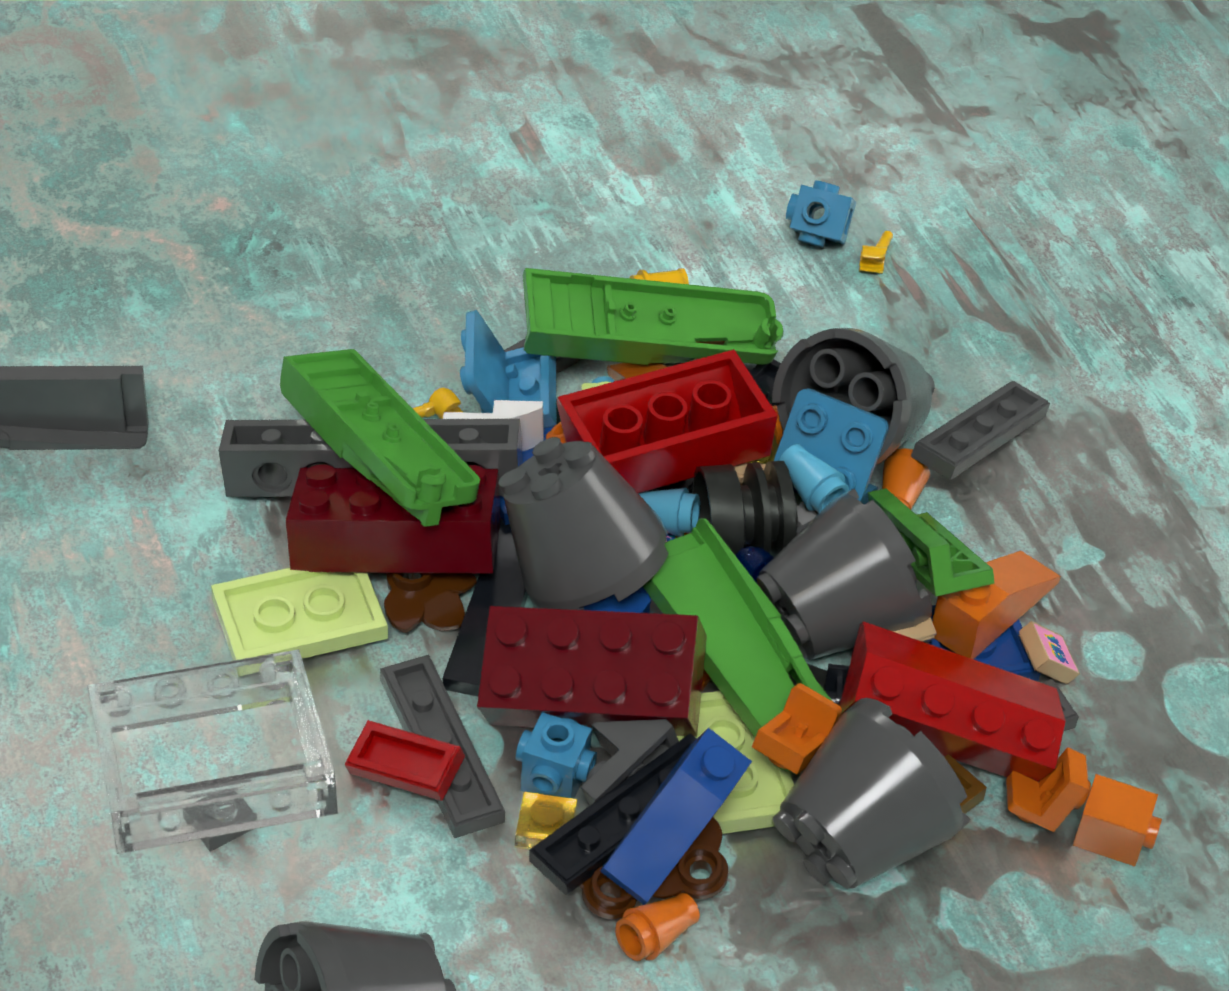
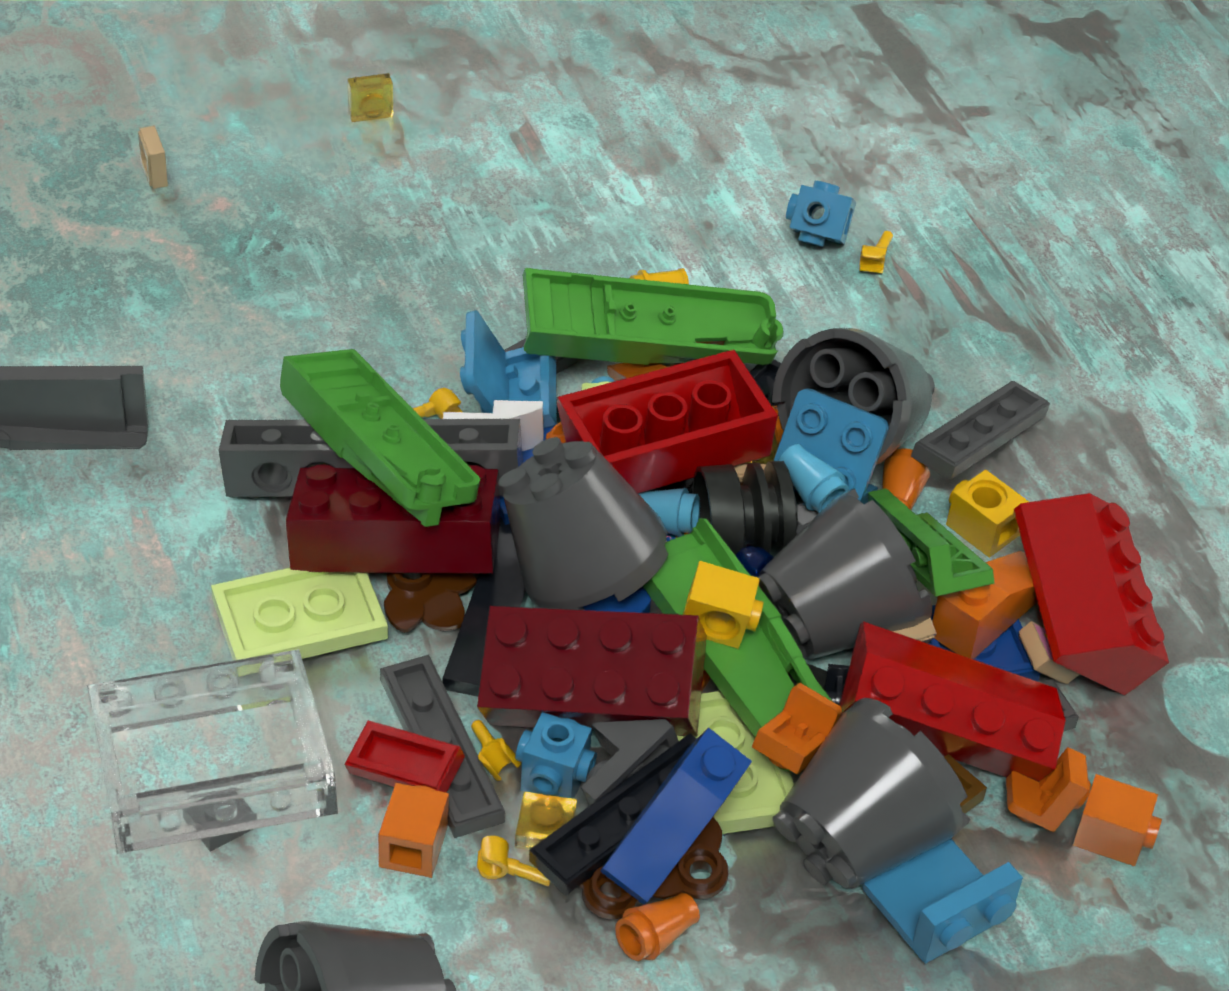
none -> tan tile [138,125,168,189]
none -> clear yellow plate [347,73,393,122]
none -> orange brick [378,783,449,878]
none -> yellow hand [471,720,521,781]
none -> yellow hand [477,836,550,887]
none -> yellow brick [683,561,764,649]
none -> dark azure bracket [862,839,1023,964]
none -> yellow brick [946,469,1029,558]
none -> red slope [1014,493,1169,696]

